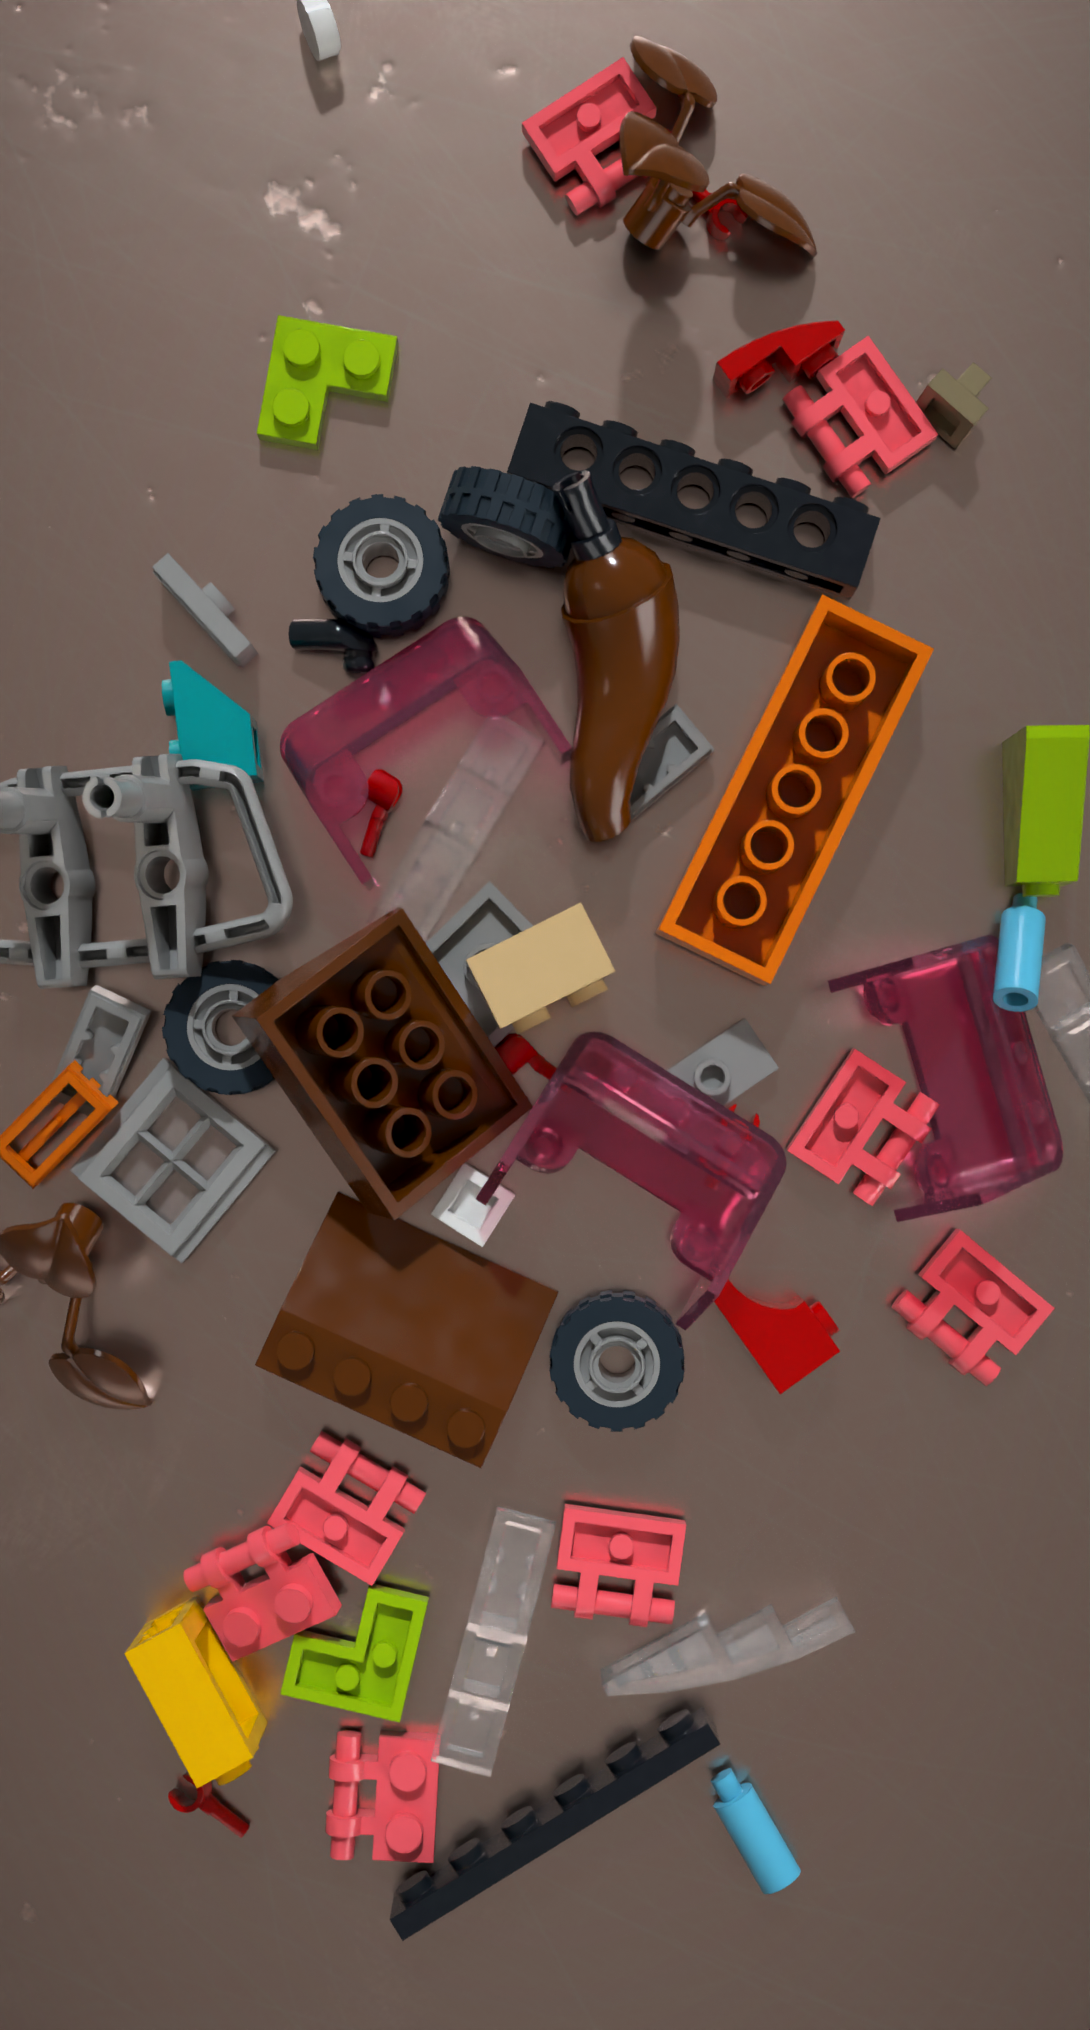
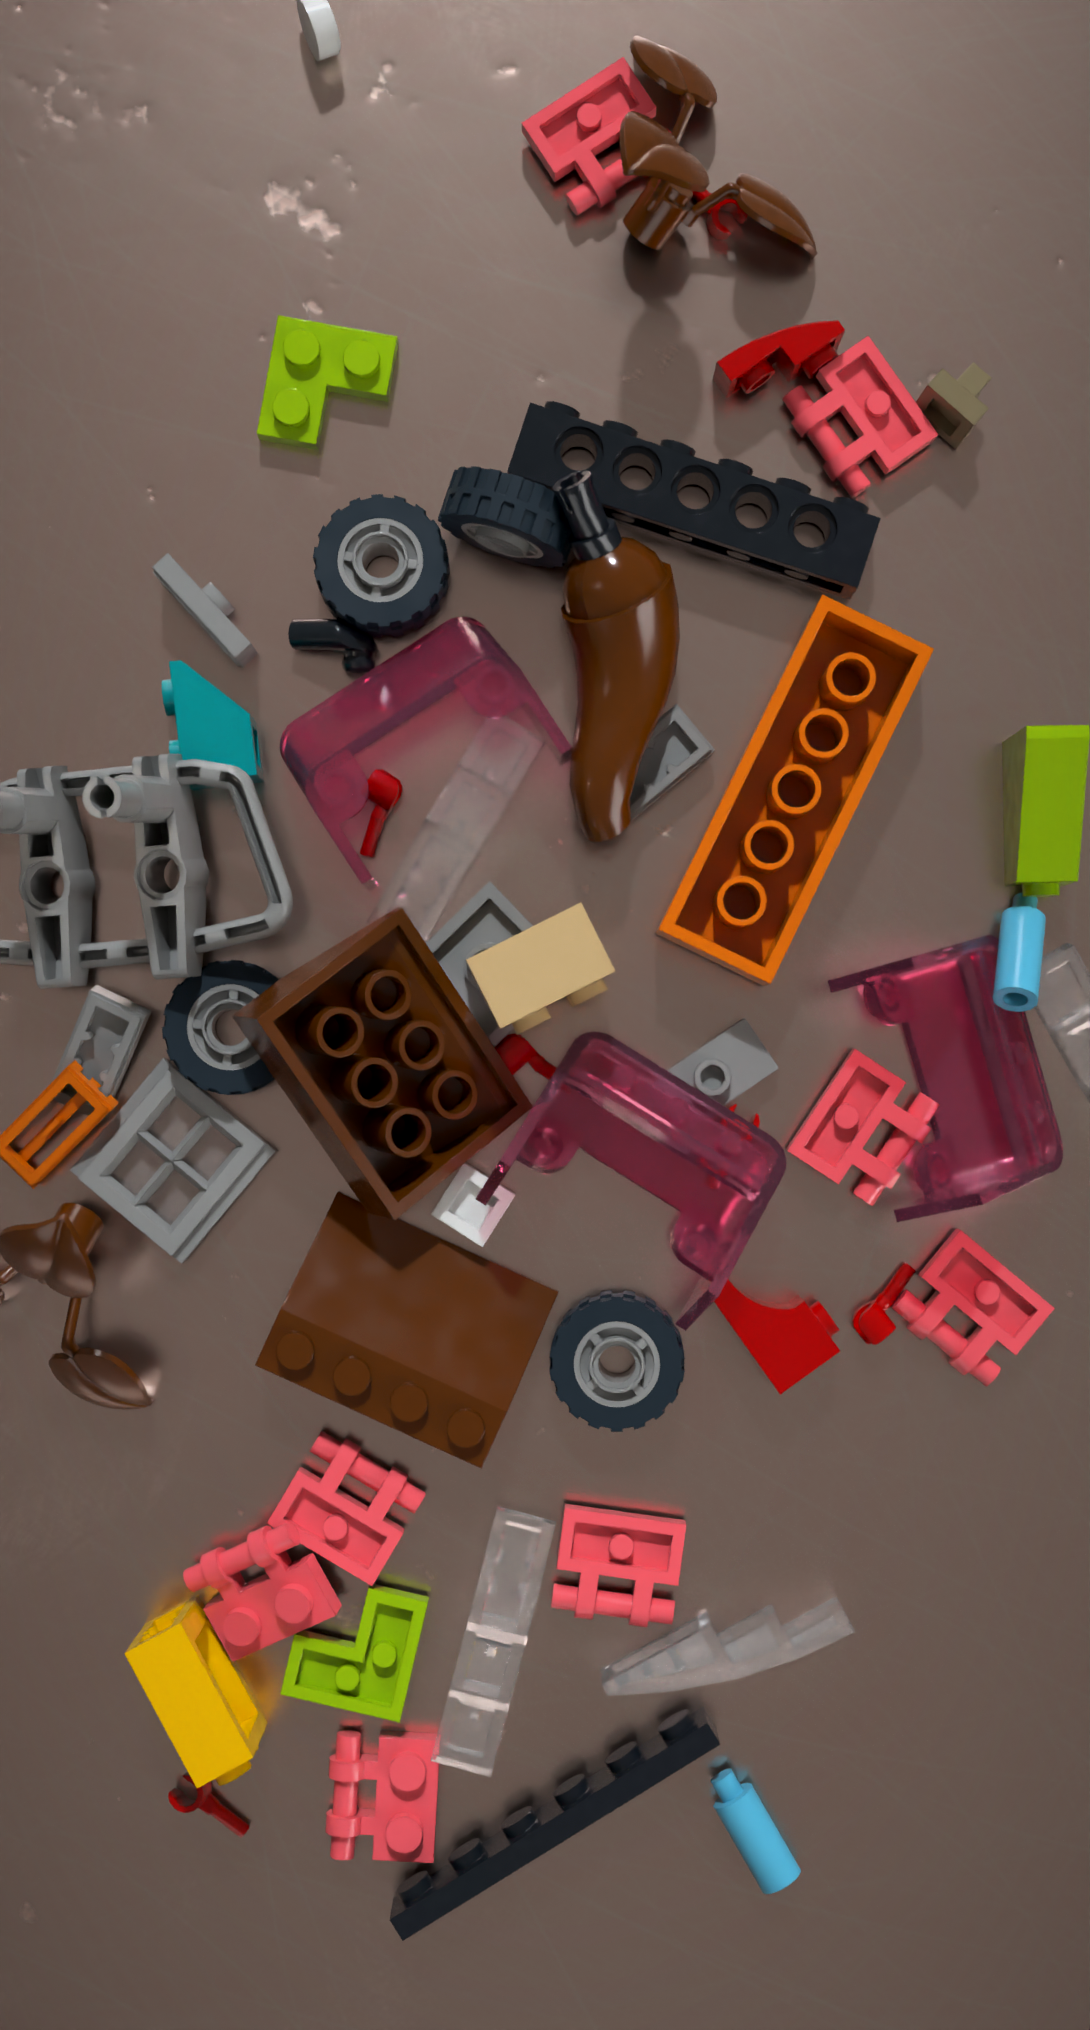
none -> red hand [852,1263,916,1345]

